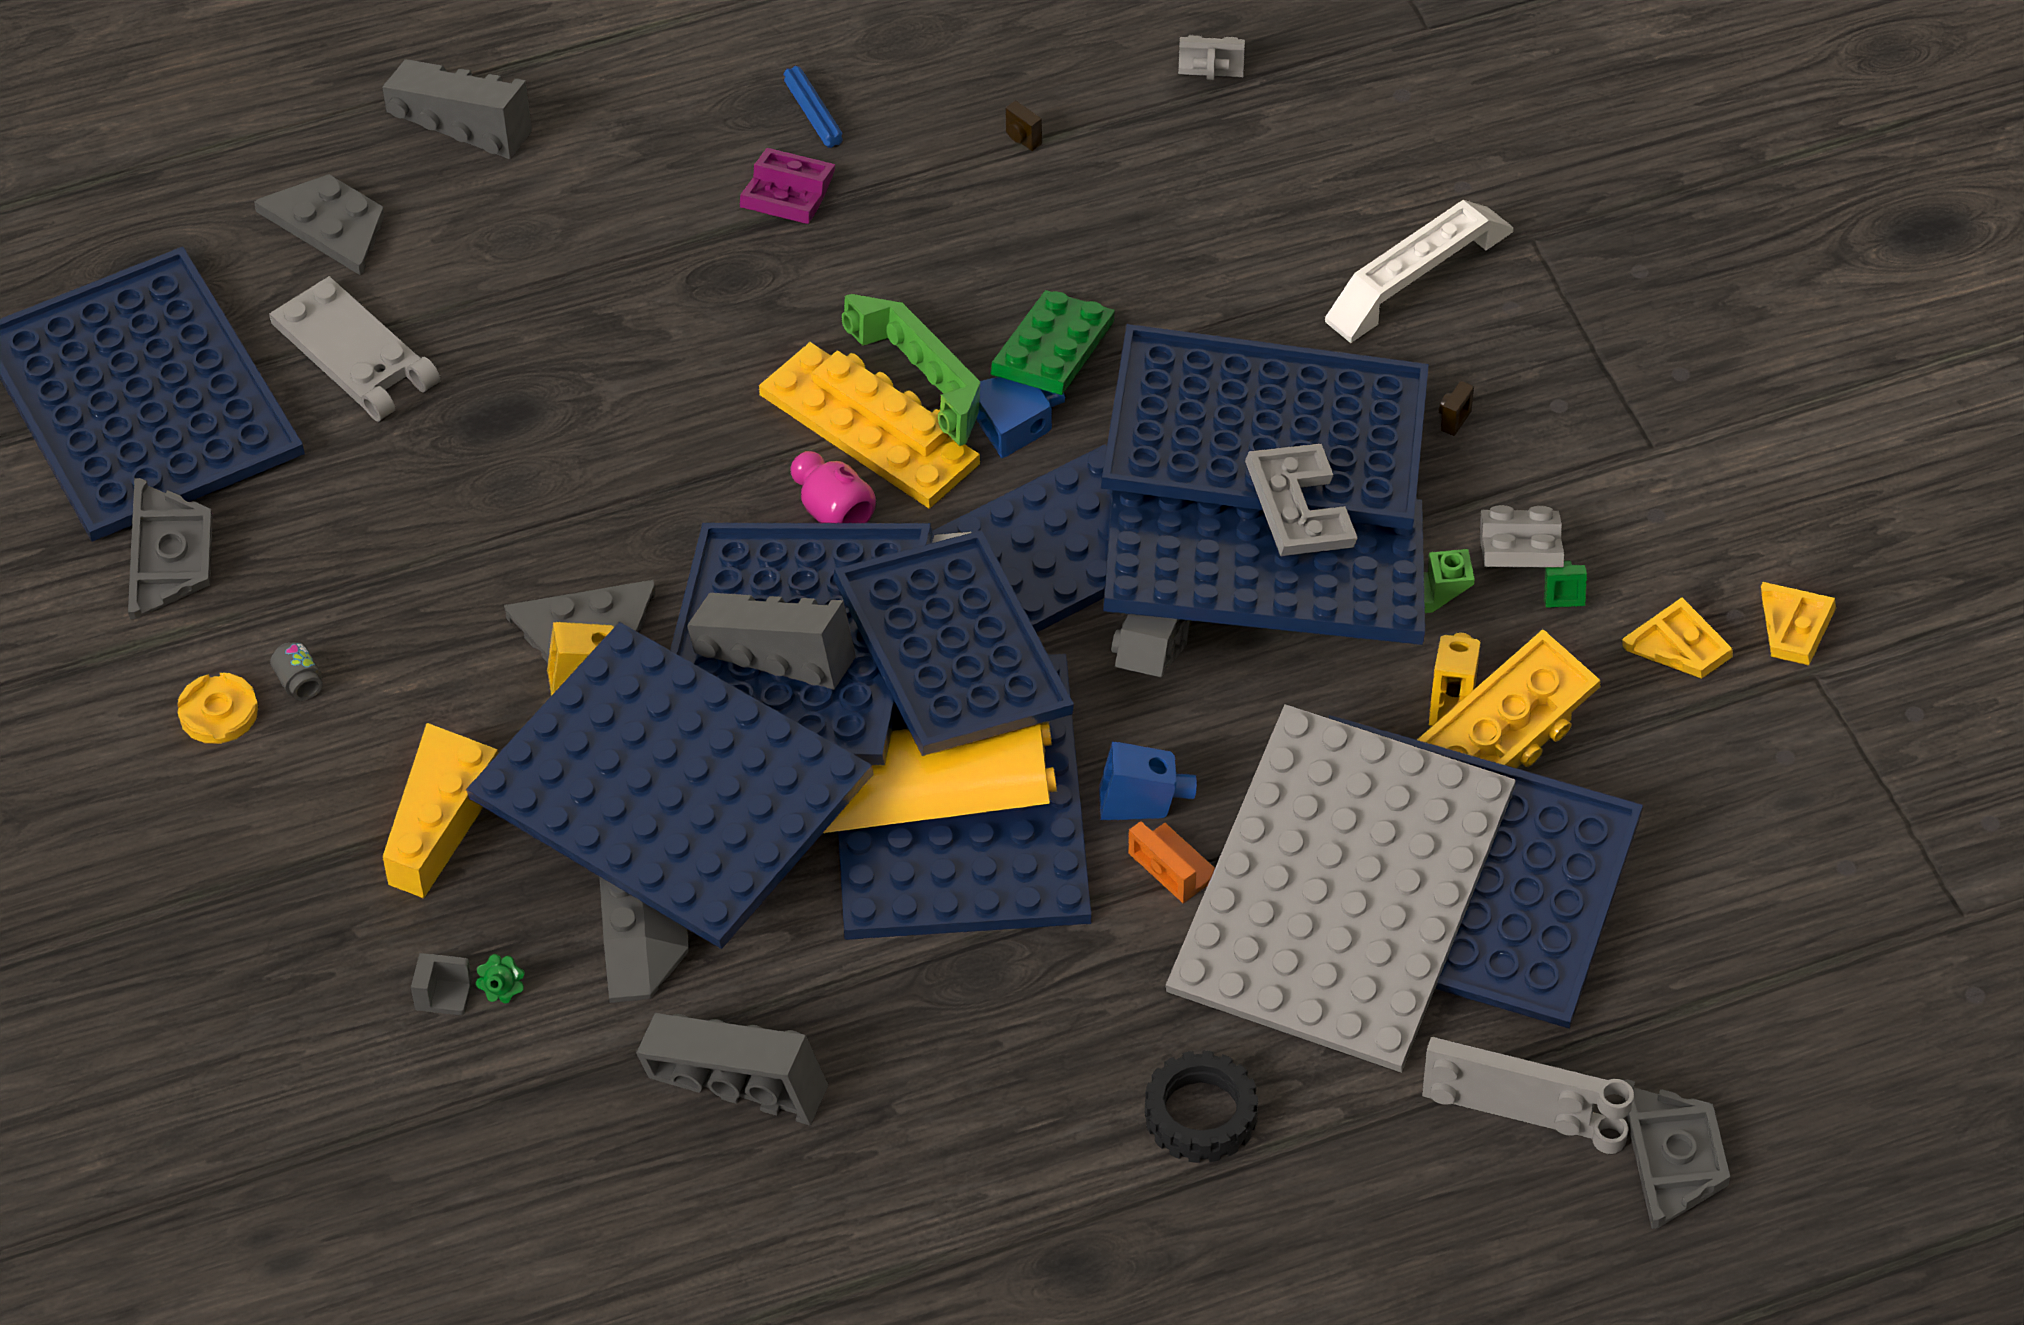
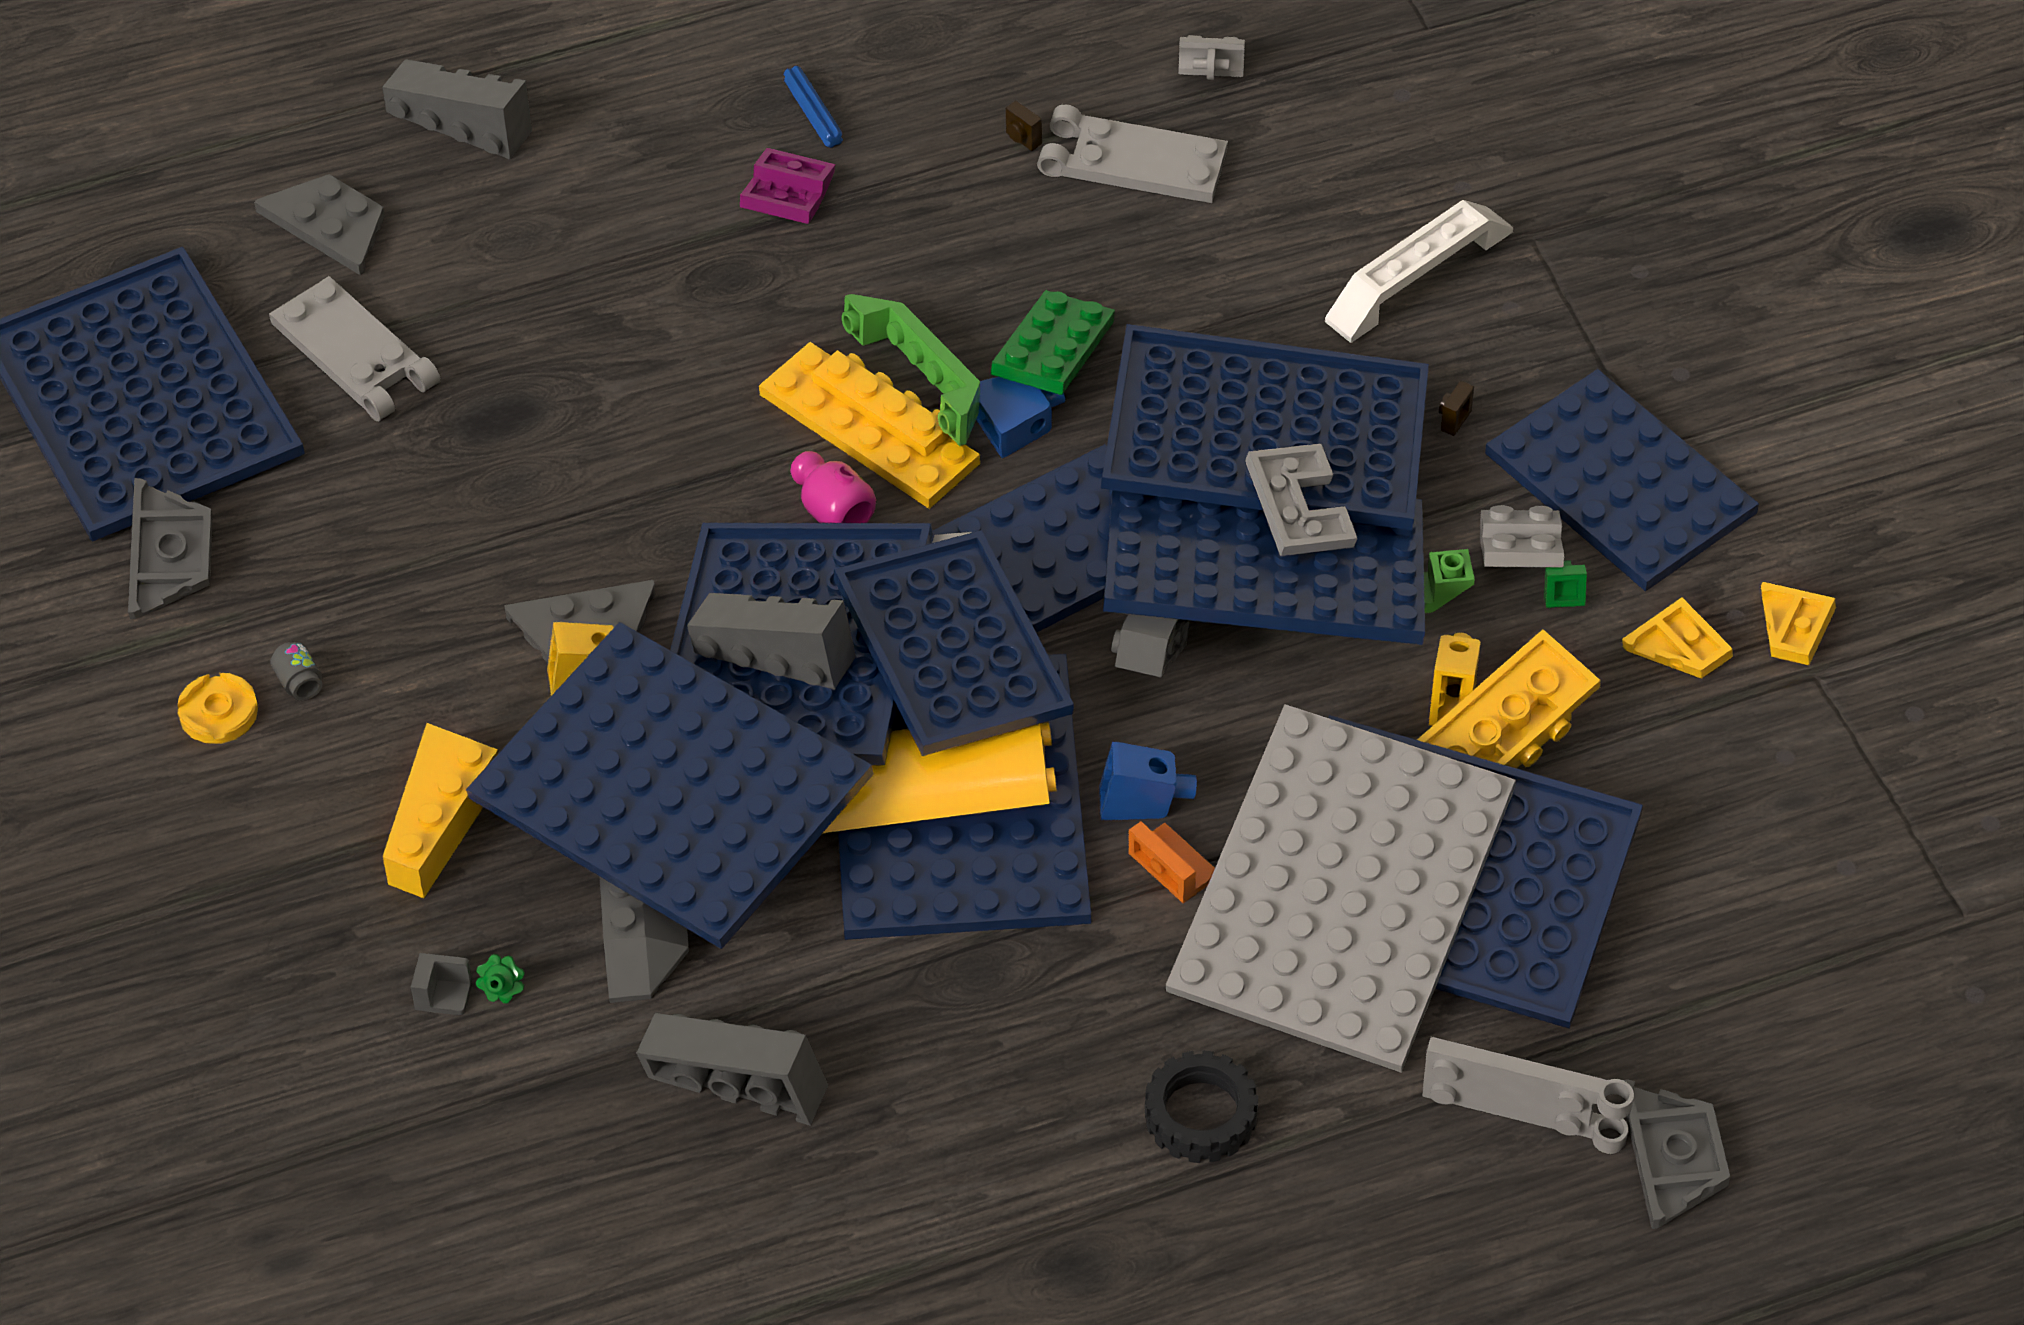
none -> light grey hinge [1037,105,1228,203]
none -> dark blue plate [1485,369,1759,592]

